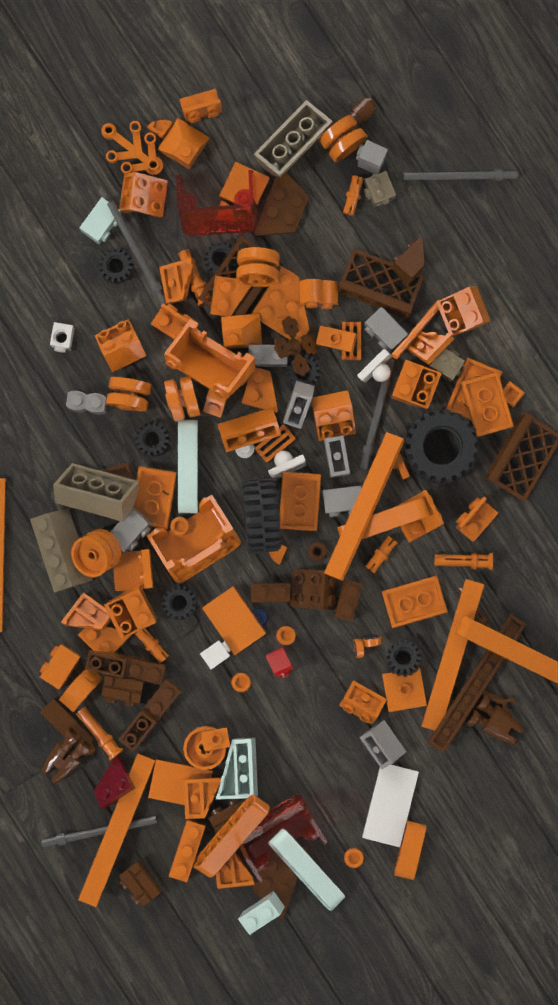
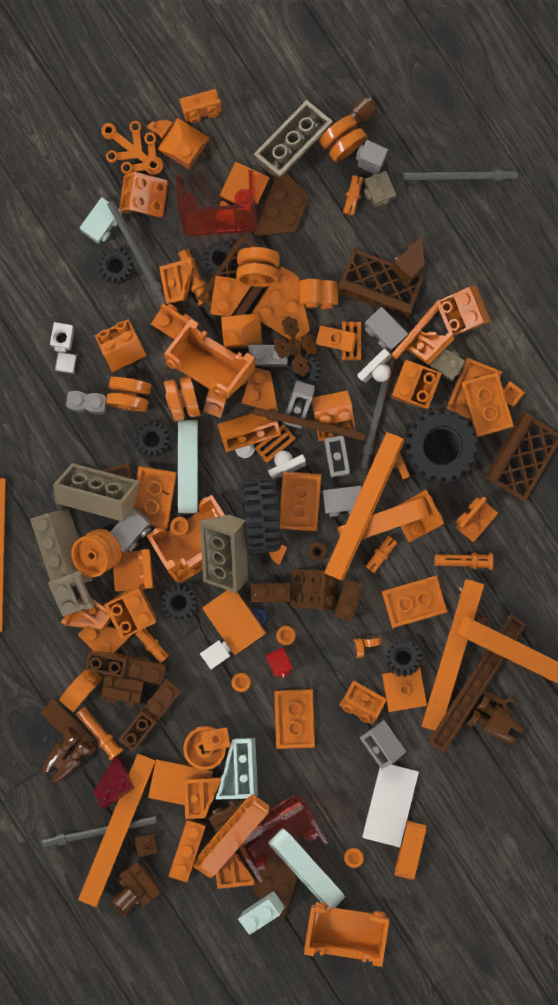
orange brick [39,644,82,690] -> none
none -> dark tan plate [48,571,95,616]
none -> white tile [55,352,77,374]
none -> reddish brown piece [109,889,138,918]
none -> reddish brown tile [135,833,158,857]
none -> dark tan slope [200,515,248,593]
none -> reddish brown bar [252,407,366,441]
none -> orange tile [274,689,315,749]
none -> orange windscreen [304,902,389,967]

